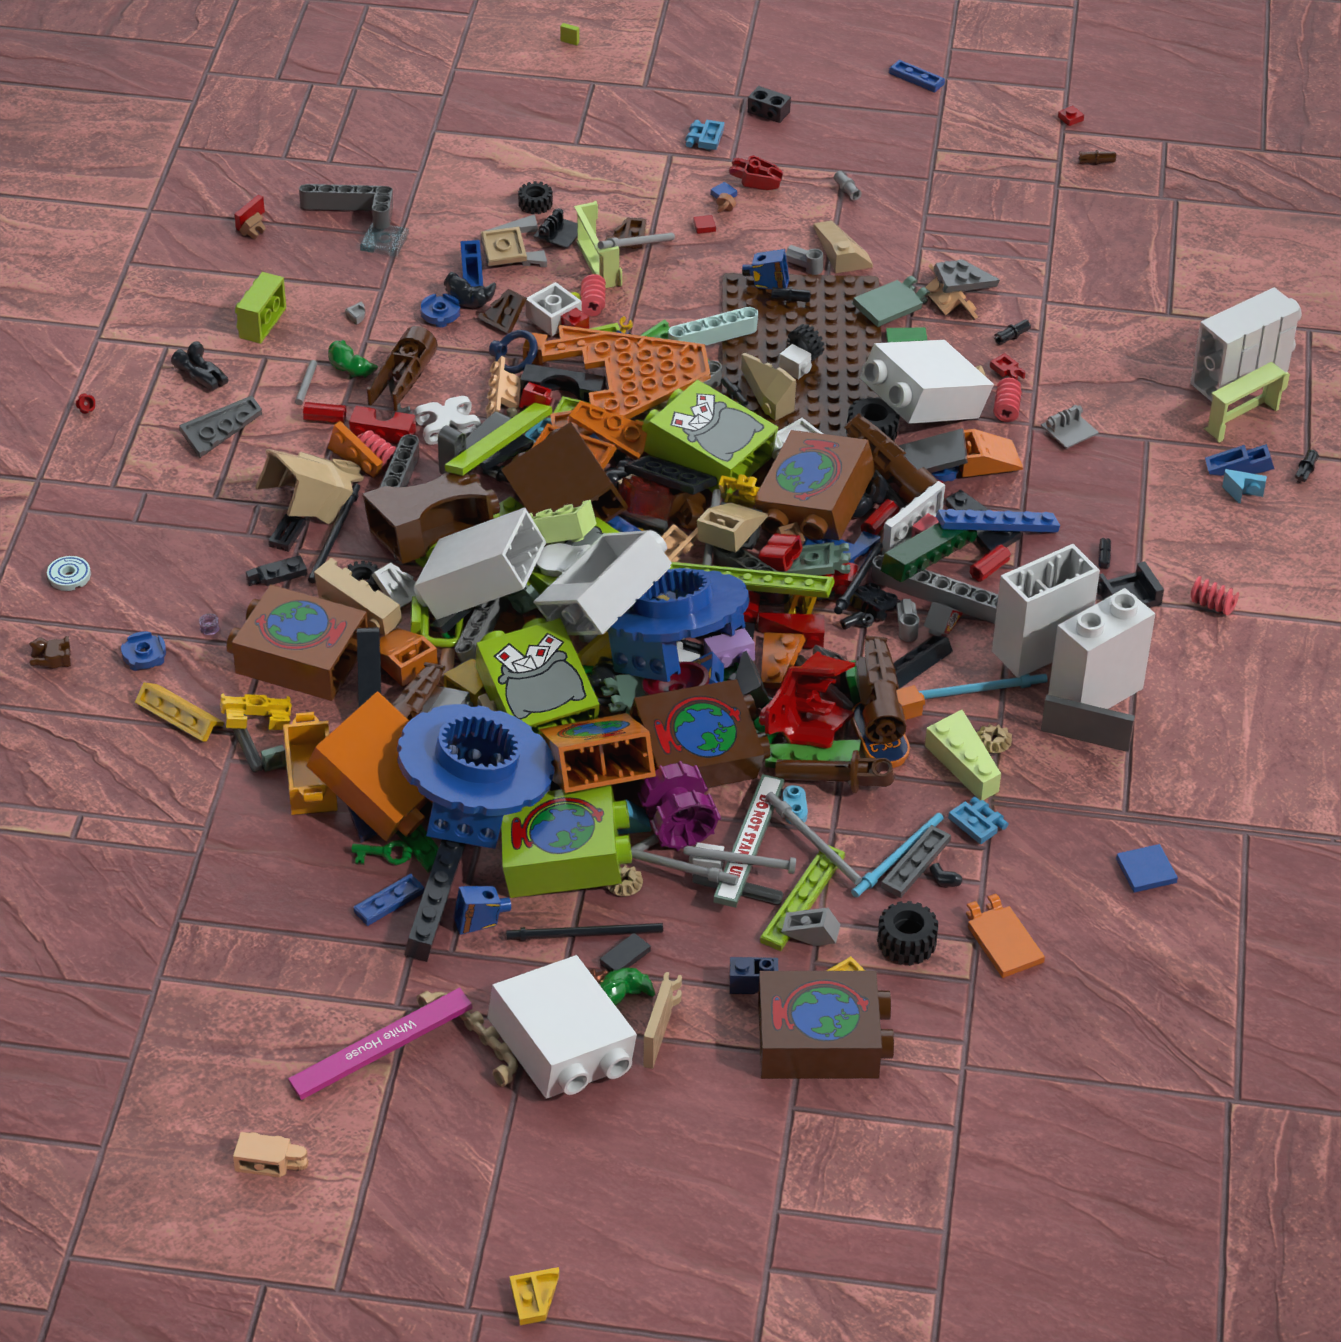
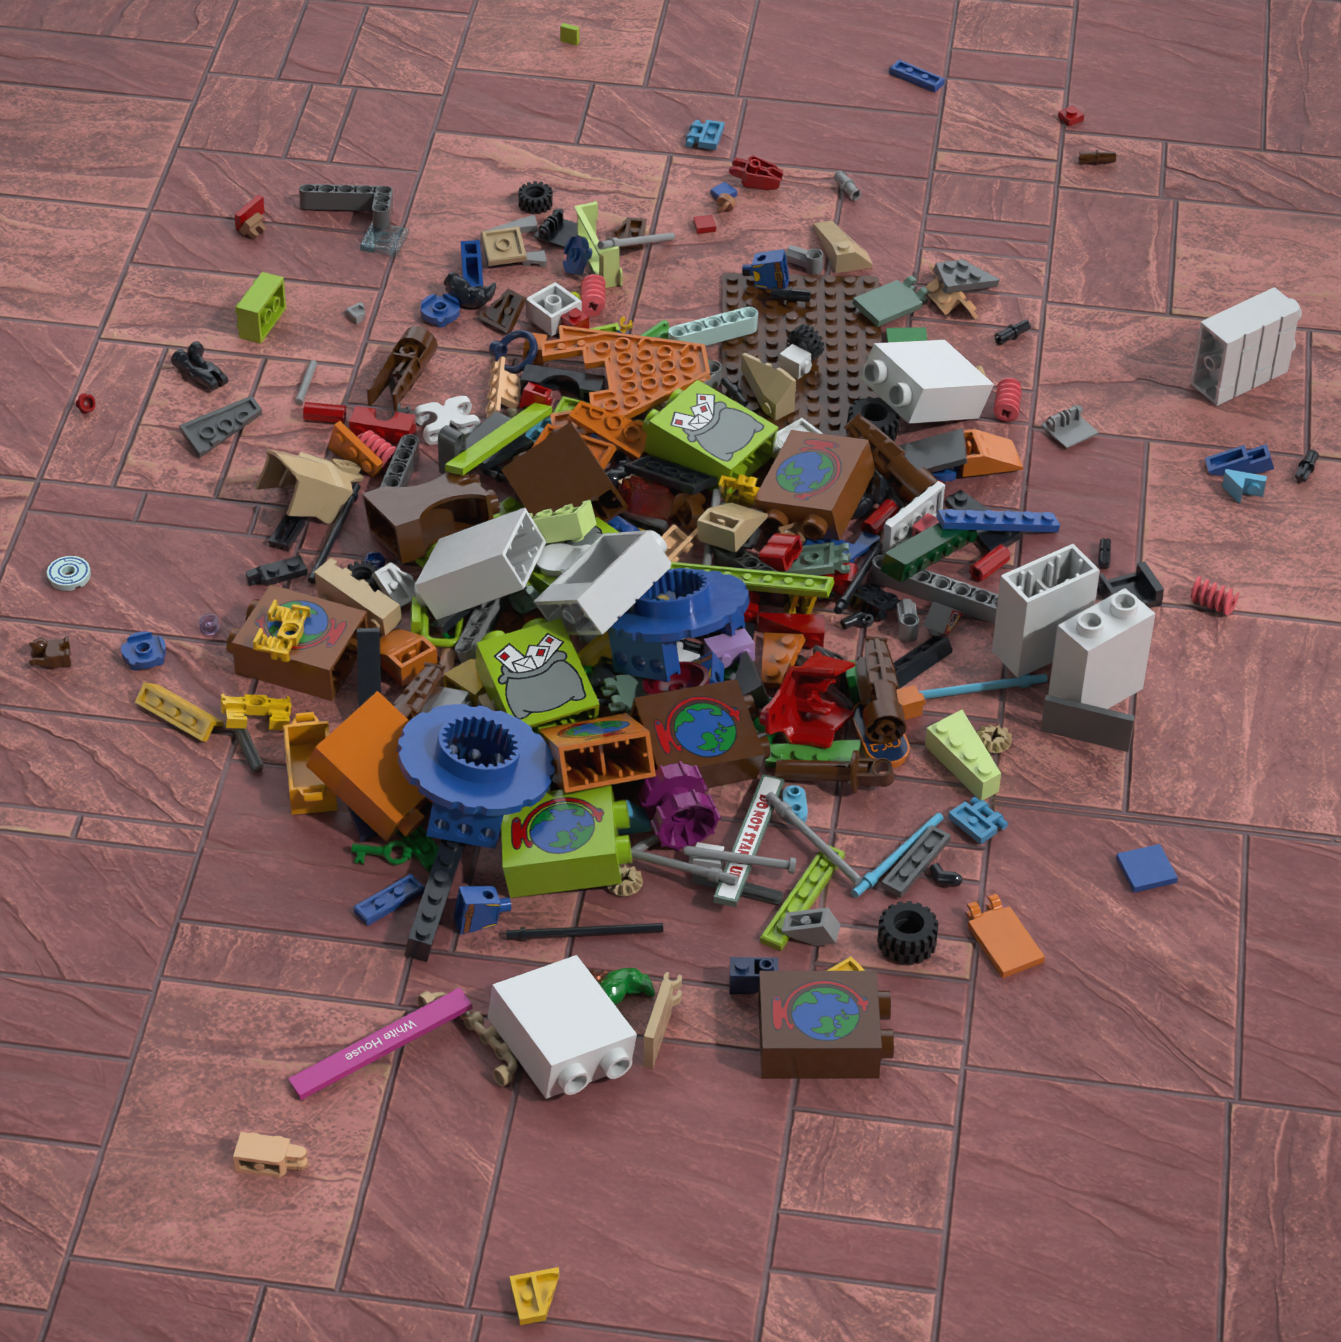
sand green tile [261,745,287,772] -> none
green animal [328,340,378,378] -> none
black tile [600,933,651,972] -> none
black brick [747,86,791,123] -> none
red plate [990,353,1026,380] -> none
yellowish green piece [1204,362,1290,443] -> none
none -> yellow piece [253,599,311,662]
none -> clear blue plate [364,551,385,569]
none -> blue plate [563,235,593,275]

